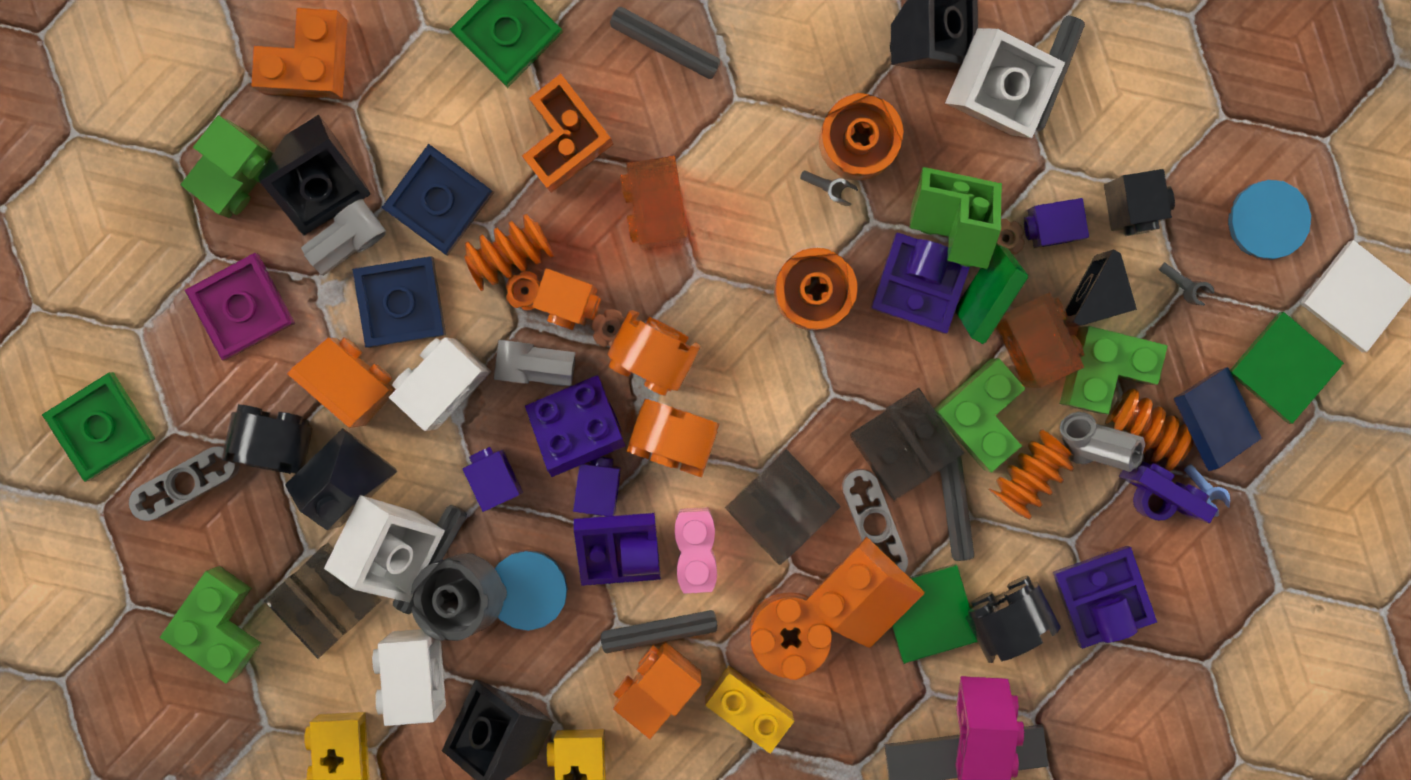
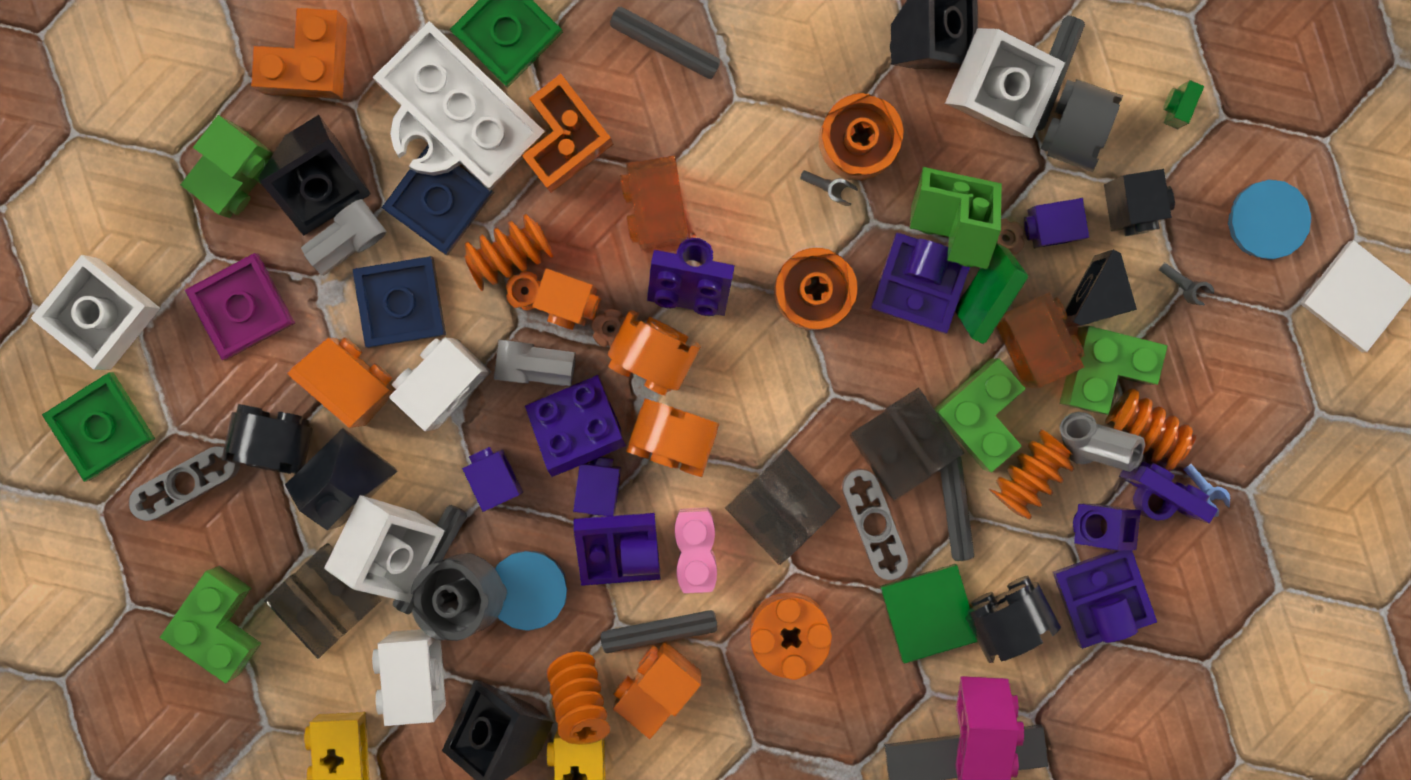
yellow brick [705,665,794,754] -> none
orange slope [806,536,925,648] -> none
dark blue tile [1174,367,1262,471] -> none
green tile [1230,312,1344,424] -> none
none -> white brick [31,255,160,370]
none -> white plate [373,21,546,191]
none -> orange piece [547,651,610,745]
none -> dark purple plate [647,238,735,316]
none -> dark grey brick [1041,79,1123,172]
none -> dark purple brick [1073,504,1141,550]
none -> green plate [1163,80,1204,129]

